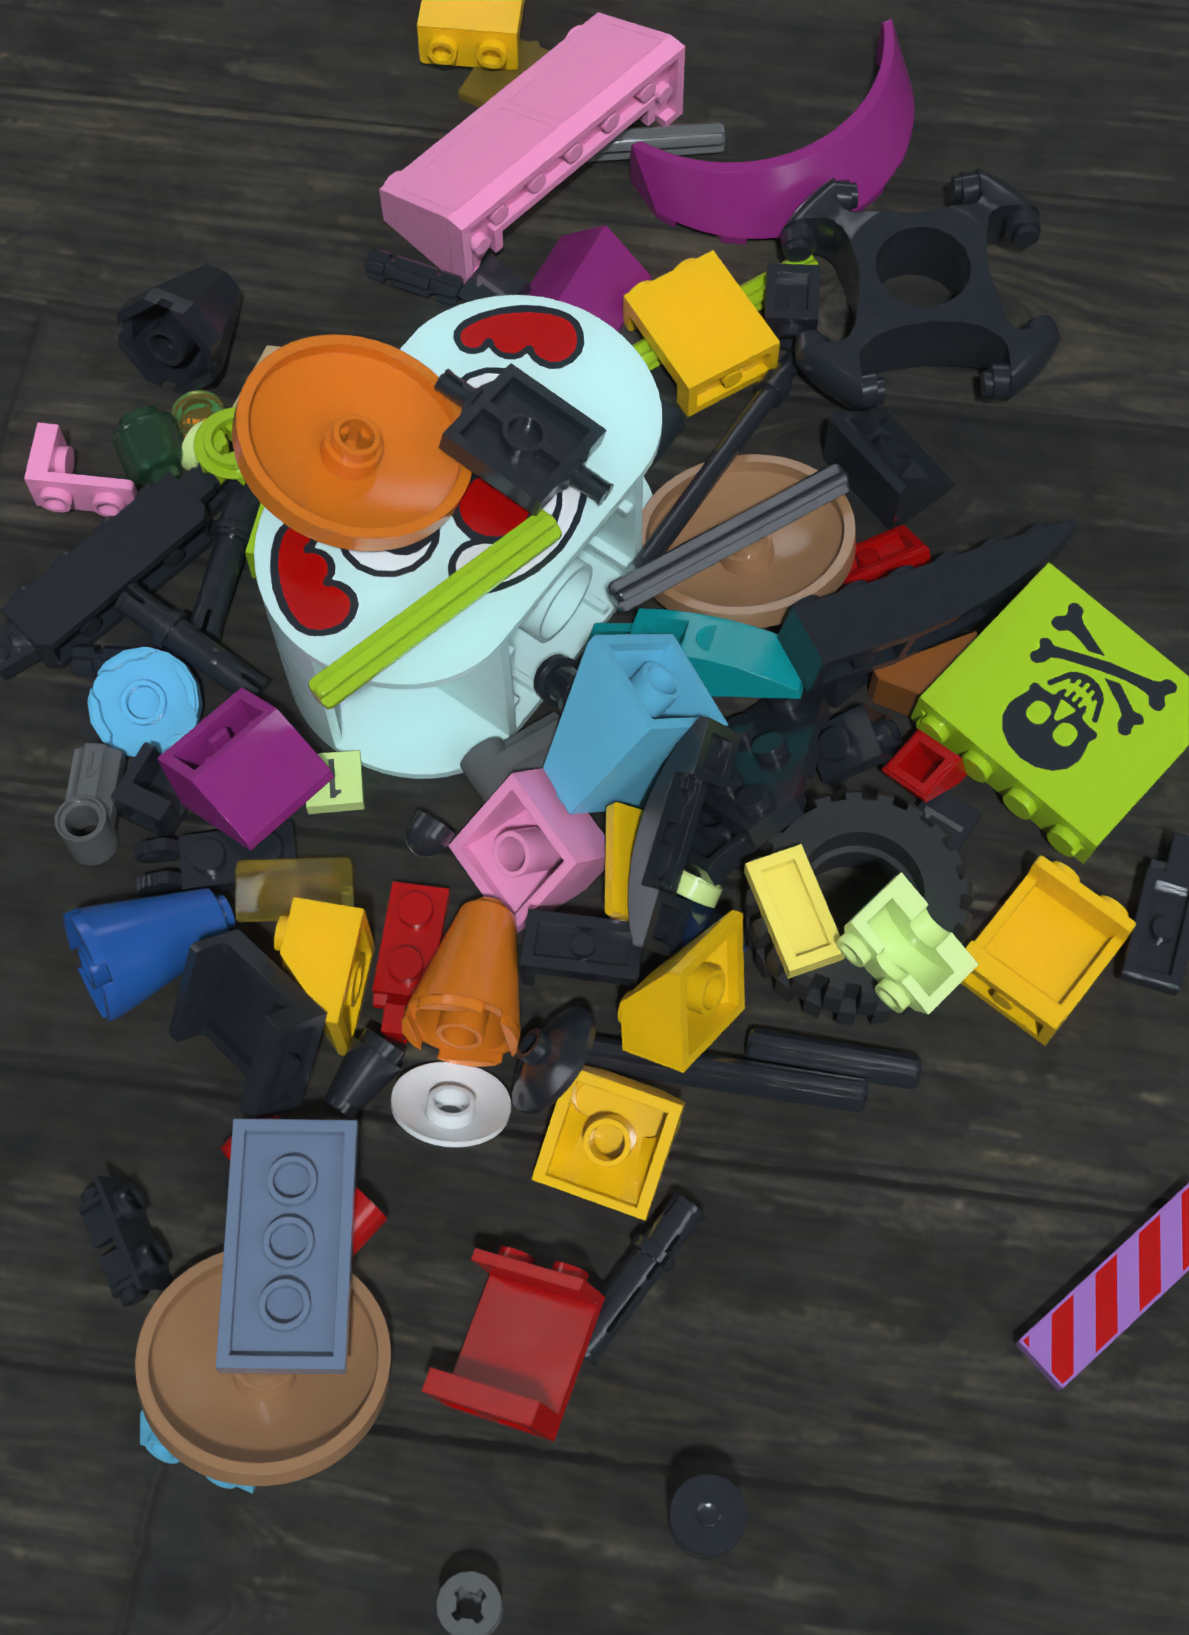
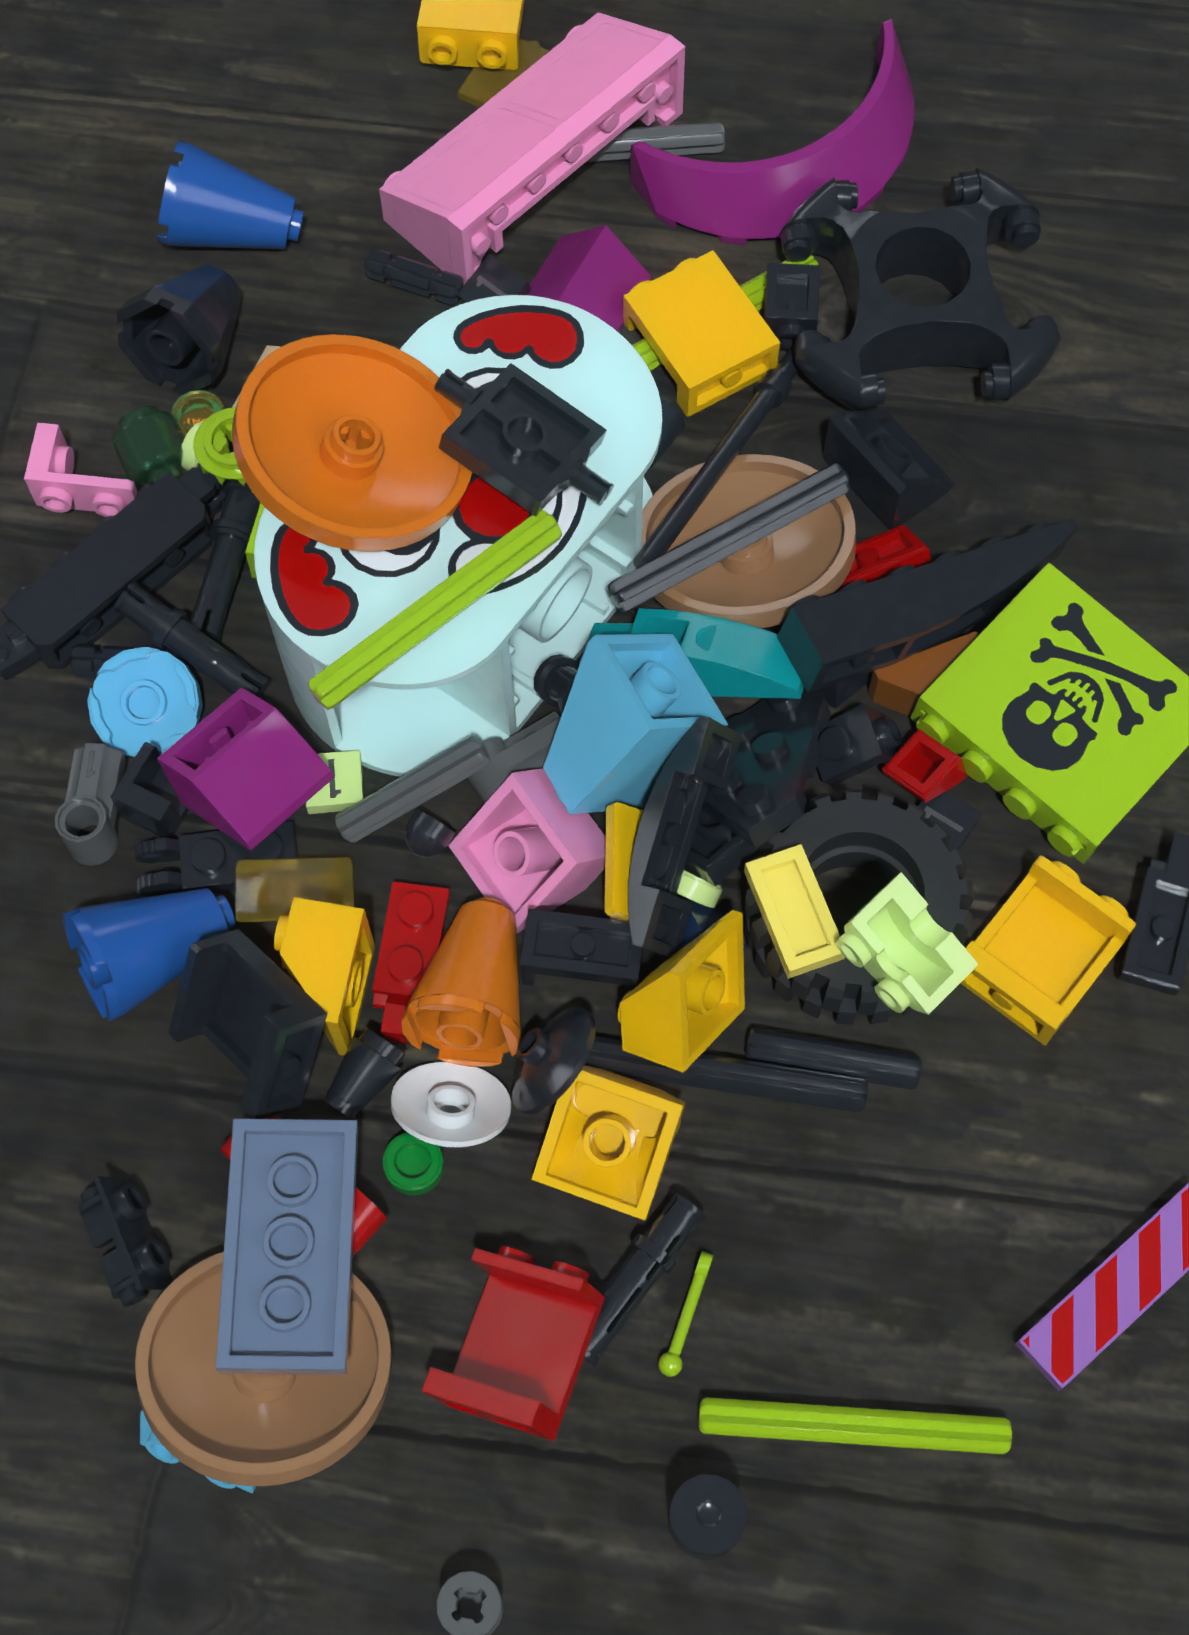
none -> blue cone [157,140,304,249]
none -> dark grey axle [335,737,490,842]
none -> green tile [383,1132,444,1196]
none -> lime hinge [658,1251,714,1377]
none -> lime axle [699,1397,1012,1454]

